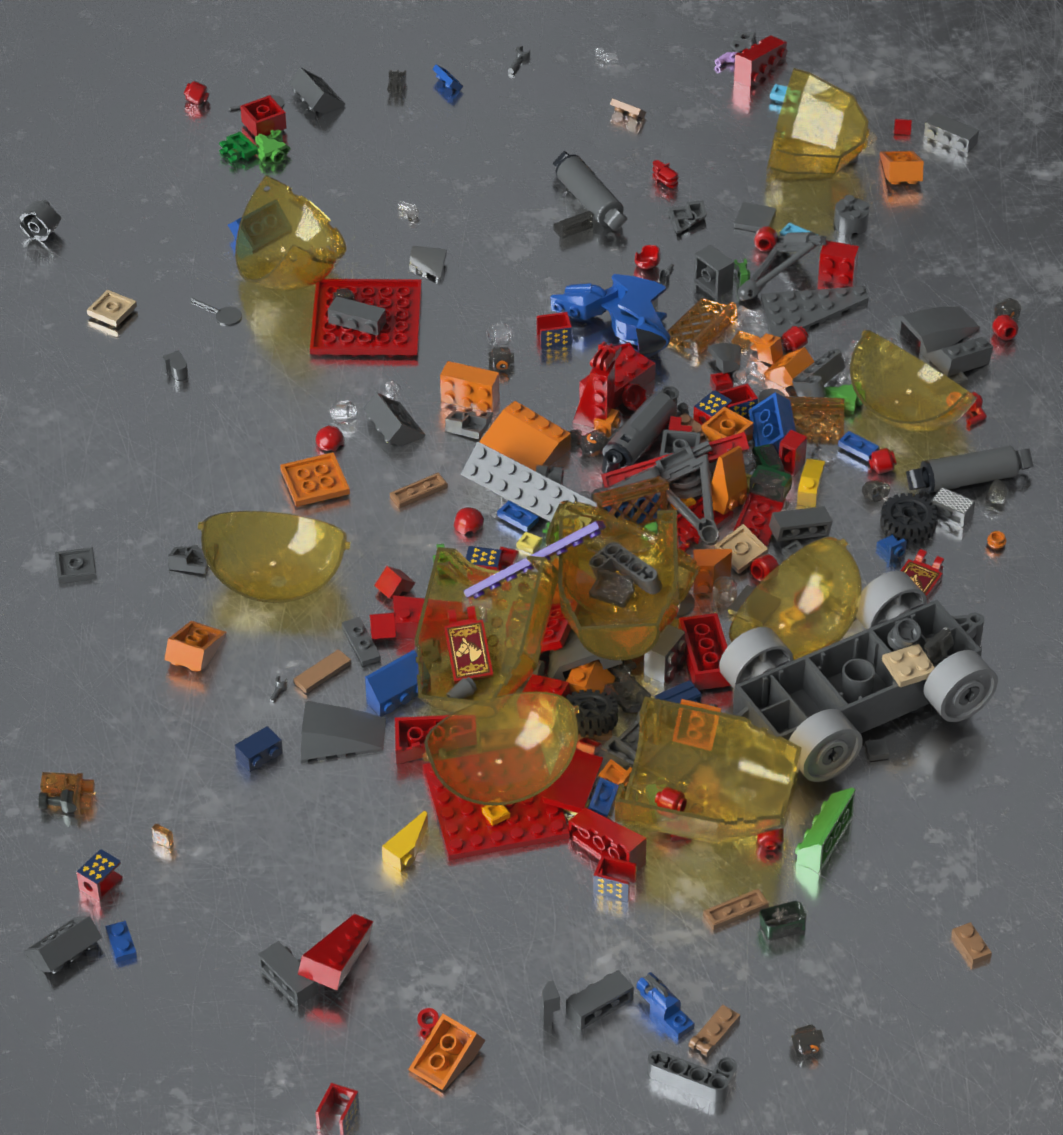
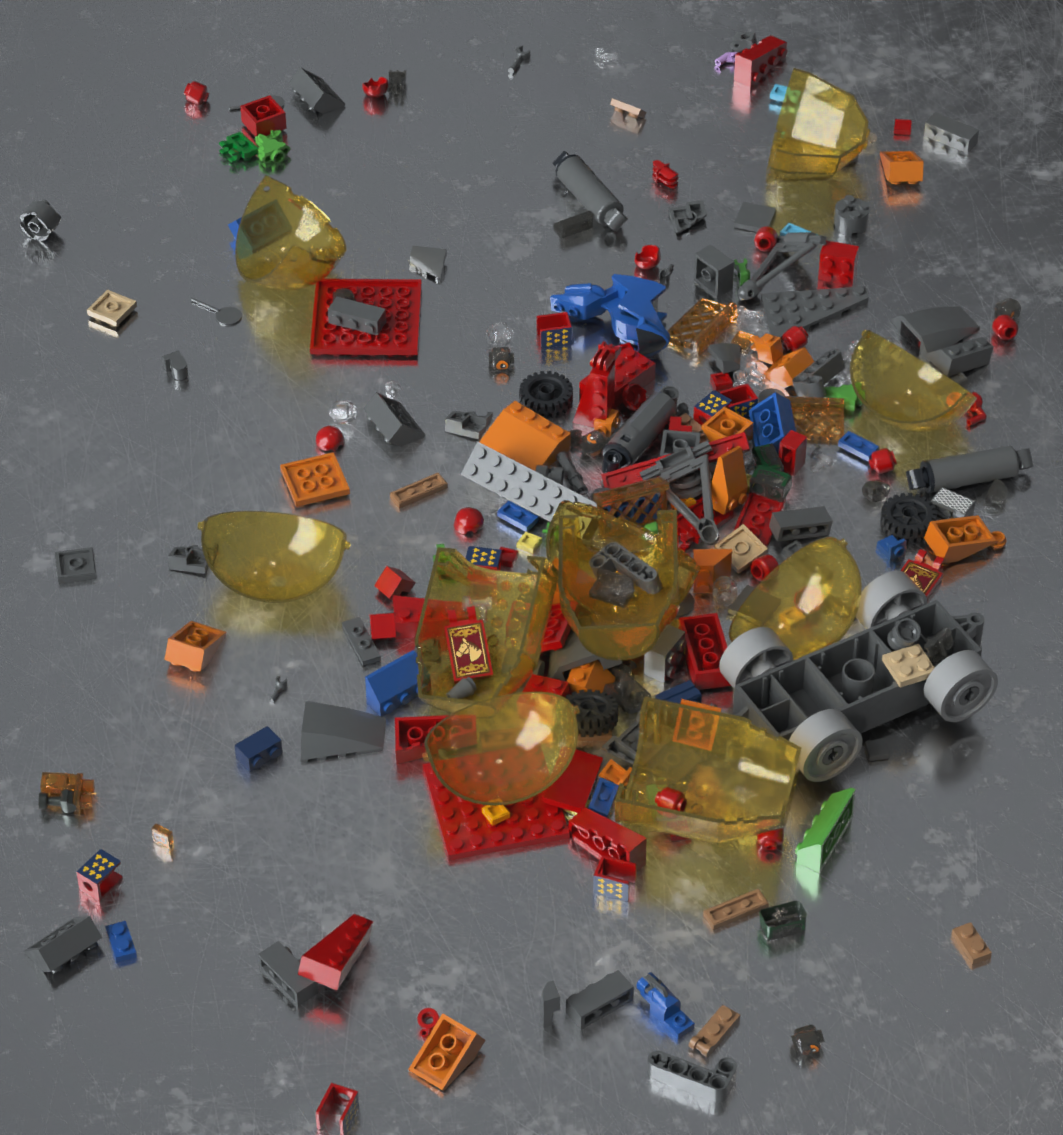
medium nougat tile [293,649,351,694] -> none
yellow slope [382,810,428,872] -> none
clear arm [398,202,419,218] -> none
blue plate [432,64,463,91] -> none
orange brick [440,361,500,412] -> none
plate [464,521,606,599] -> none
red tile [575,737,603,755] -> none
dark grey beam [607,465,660,497] -> none
yellow slope [797,458,825,507] -> none
none -> red hair [362,77,388,98]
none -> black wheel [519,371,573,419]
none -> dark grey pin [556,451,588,496]
none -> orange slope [924,515,996,564]

